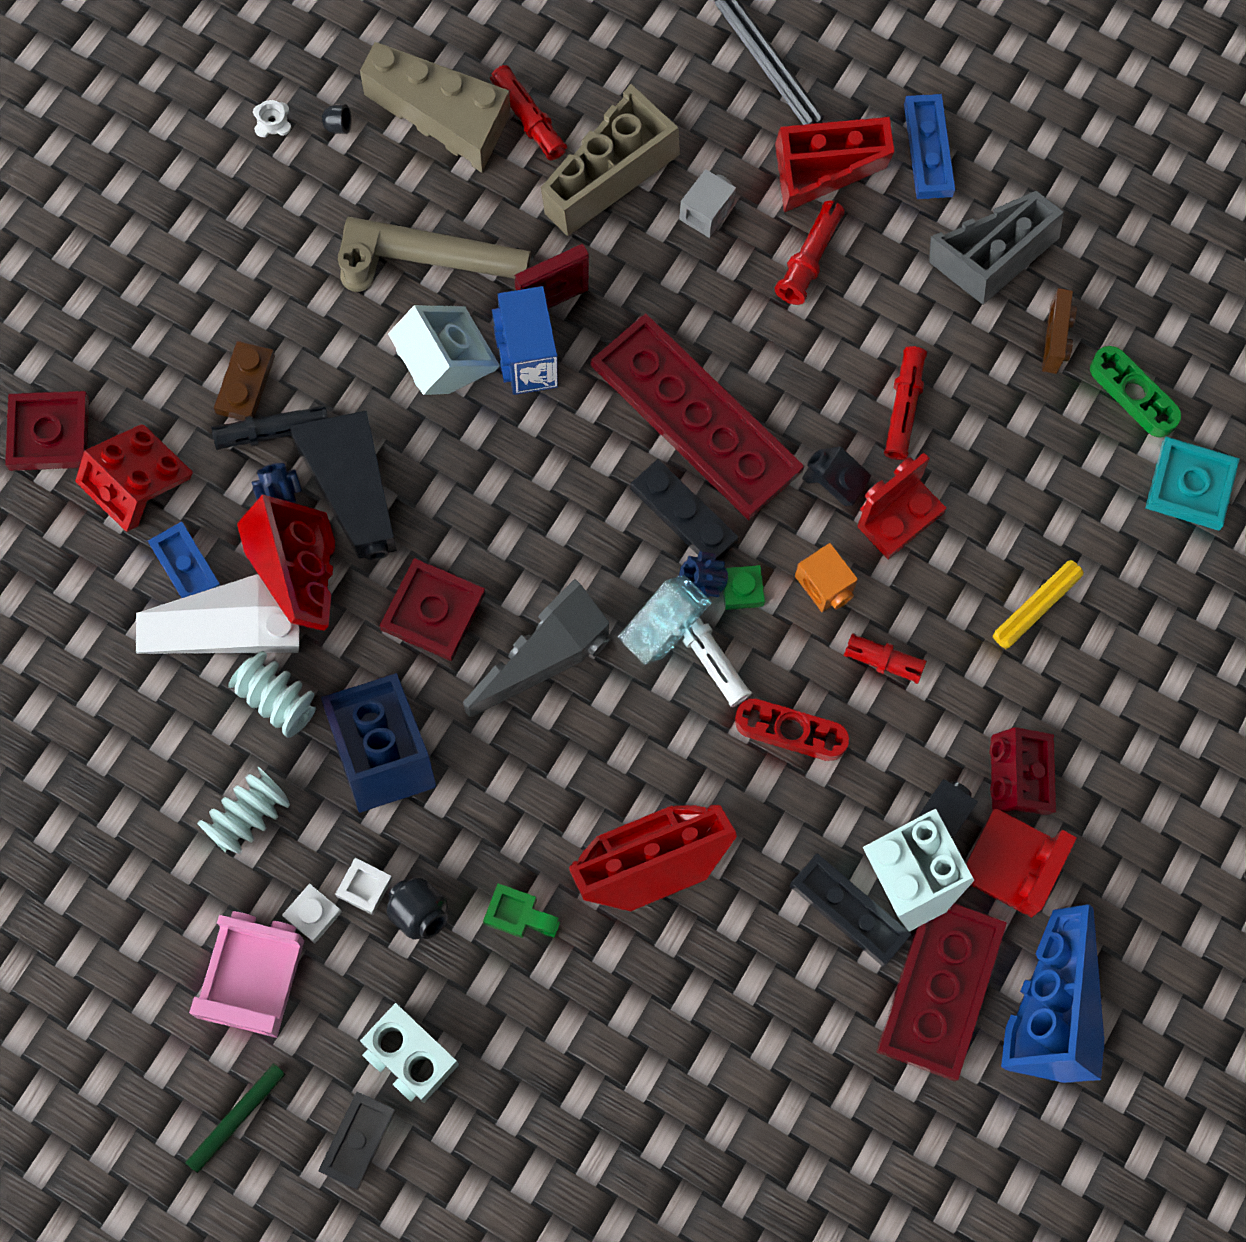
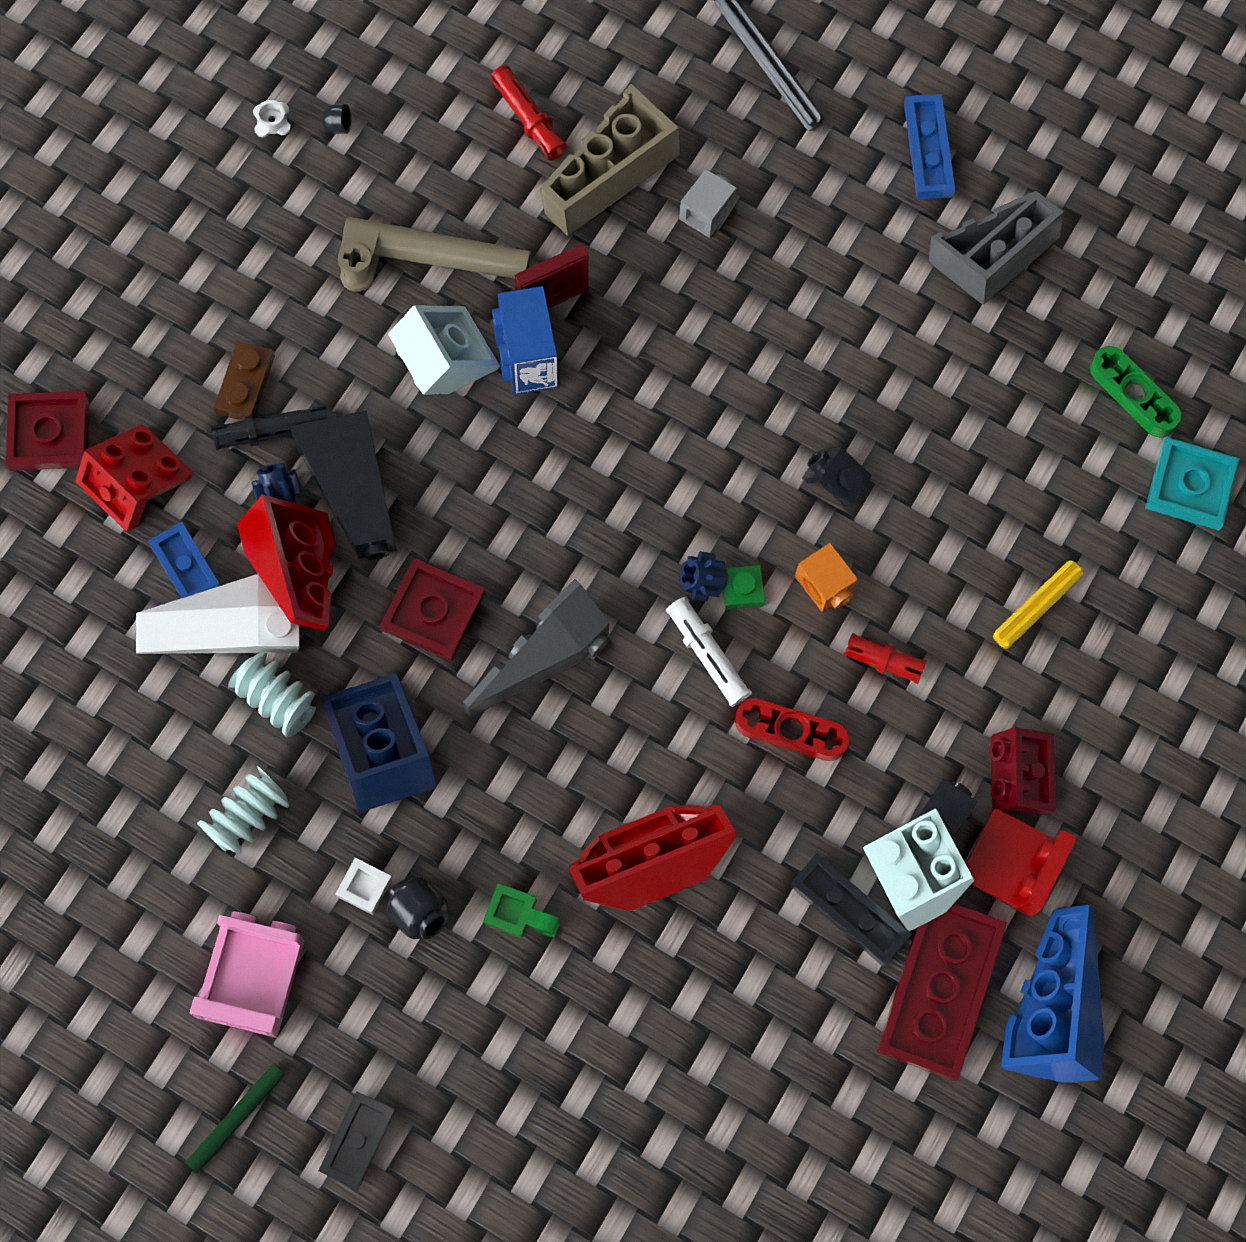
white plate [282,884,342,943] -> none
dark tan wedge [360,42,511,173] -> none
light aqua brick [360,1003,459,1103] -> none
dark red plate [591,313,805,521] -> none
clear light blue brick [618,575,712,665] -> none
black plate [630,459,739,560] -> none
red pin [774,200,845,305] -> none
red wedge [775,117,894,213] -> none
red bracket [857,453,946,560] -> none
red pin [884,346,927,460] -> none
reddish brown plate [1042,288,1077,374] -> none

